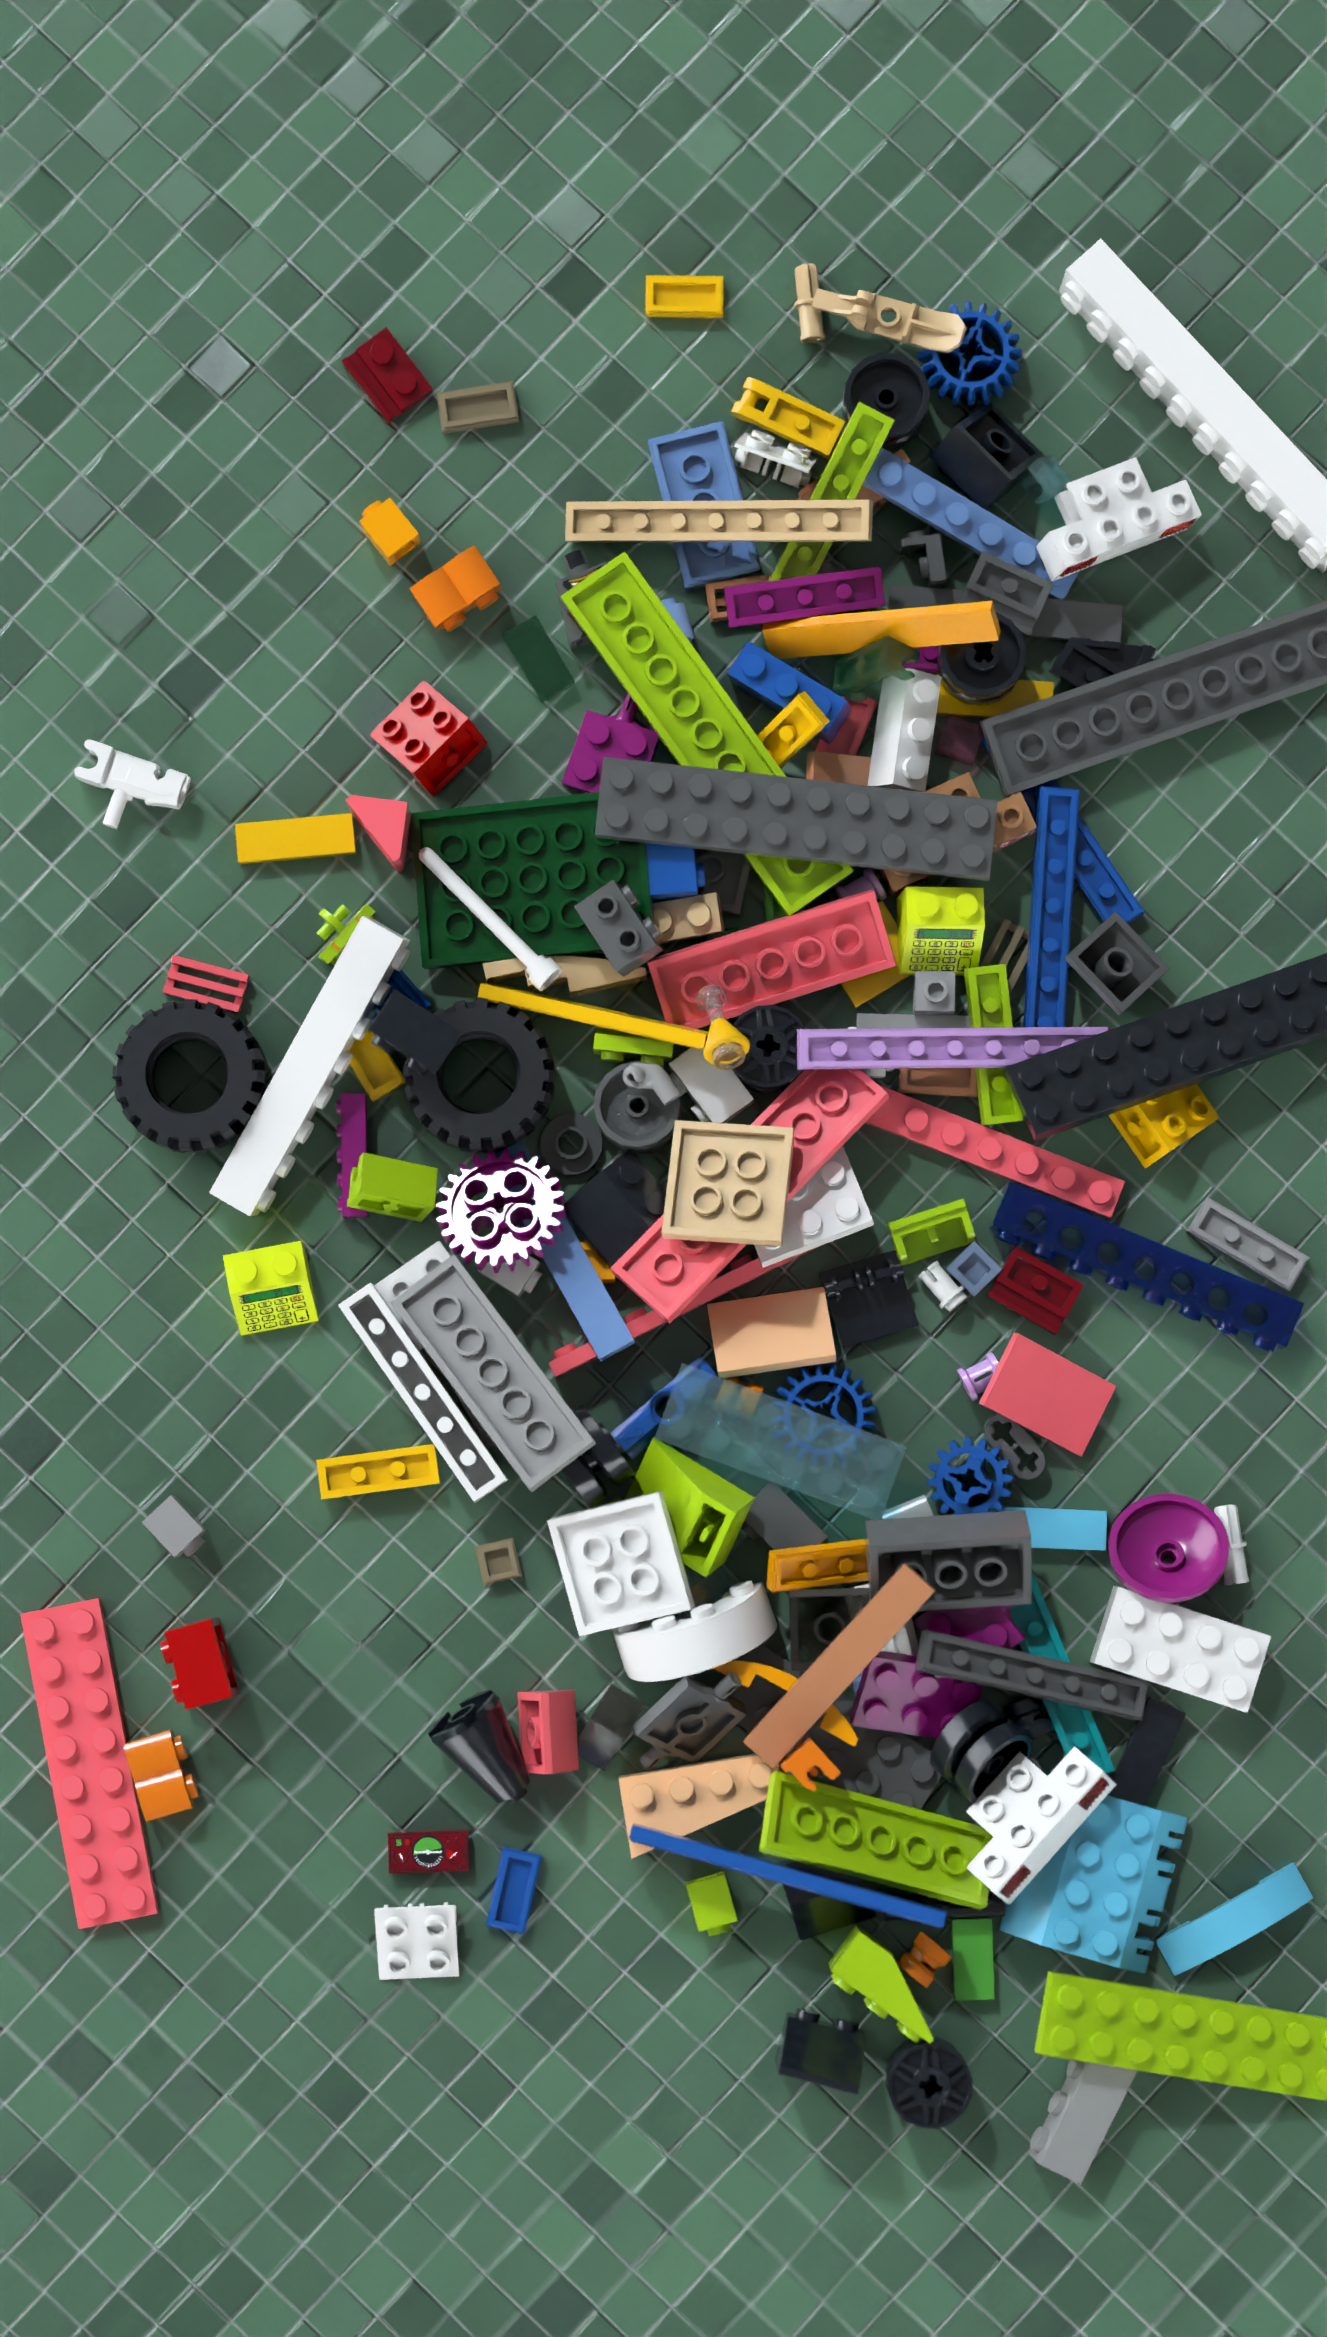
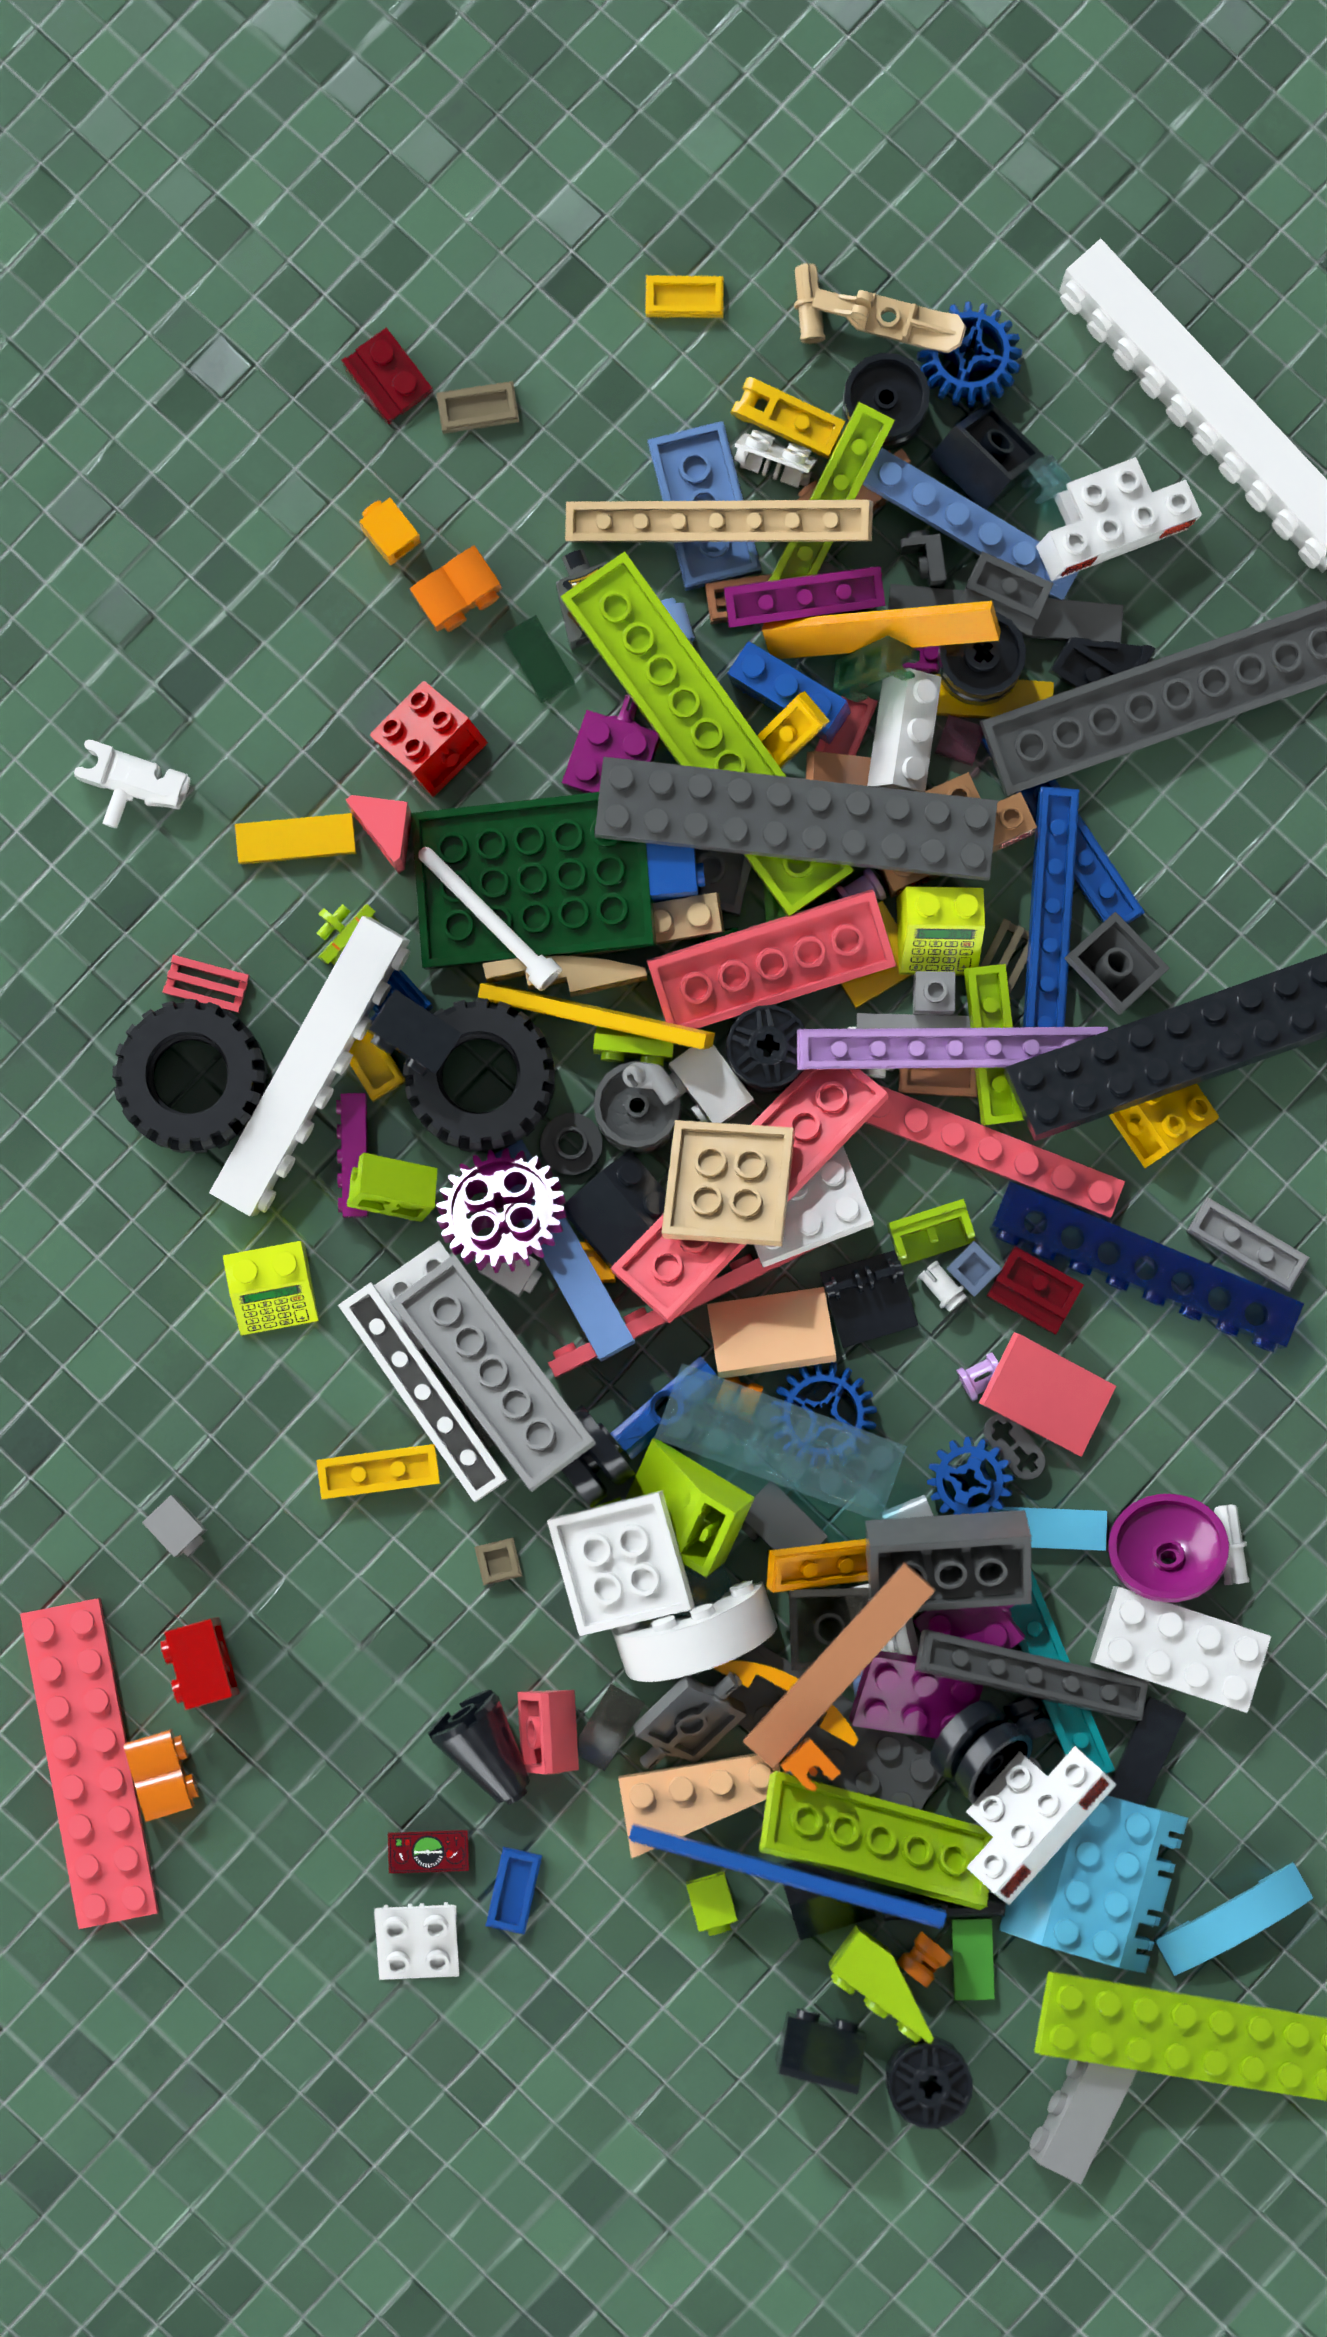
dark grey brick [574,880,663,977] -> none
clear piece [696,985,750,1070] -> none

